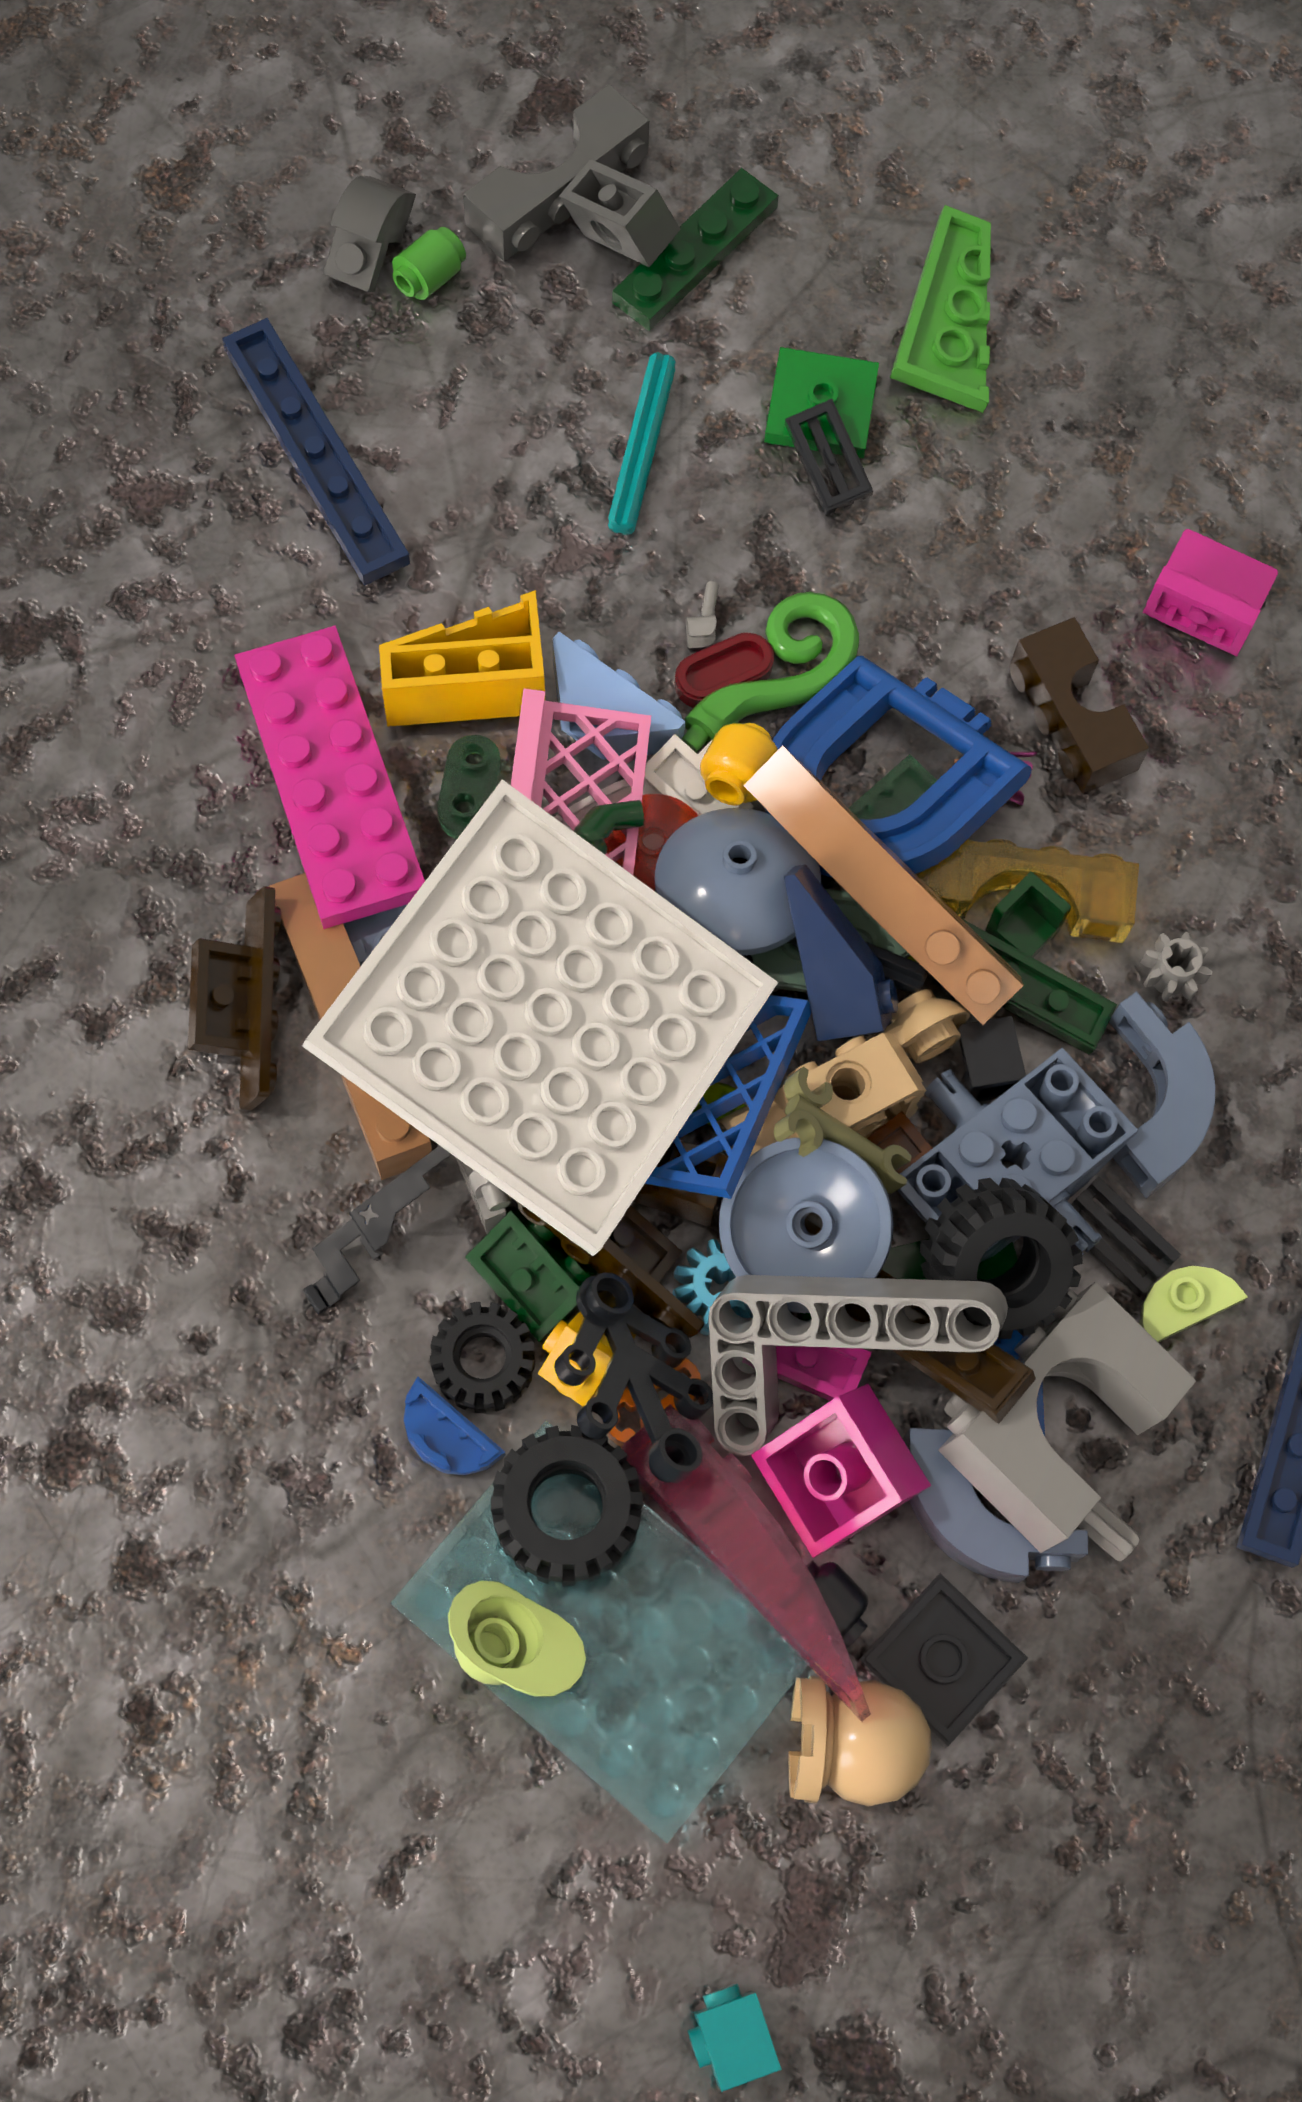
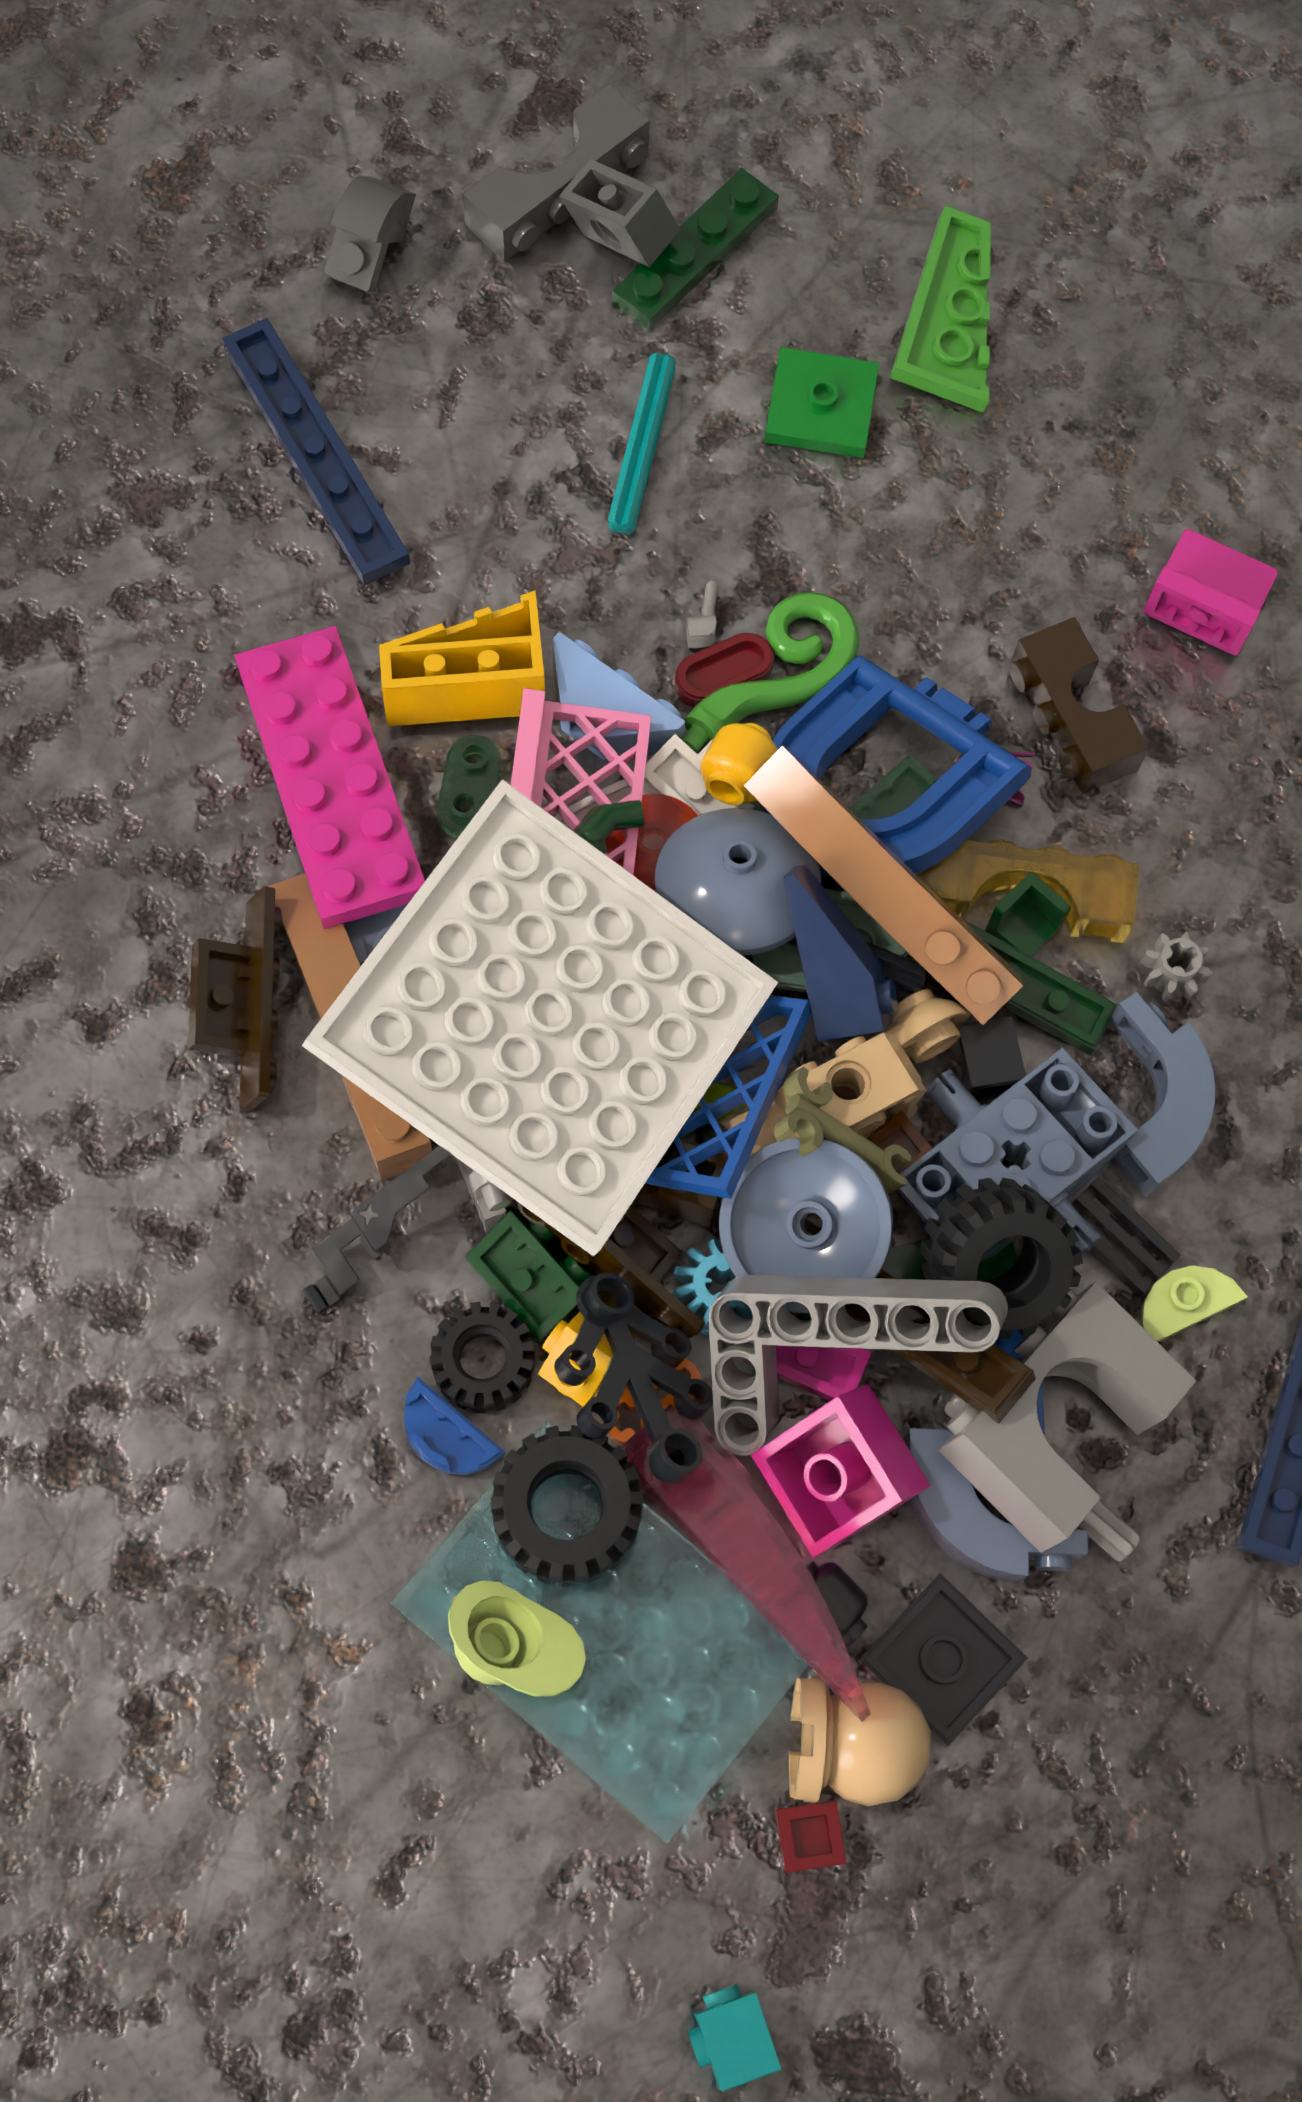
bright green brick [392,227,466,300] -> none
black tile [785,399,873,516] -> none
none -> dark red plate [774,1800,847,1873]

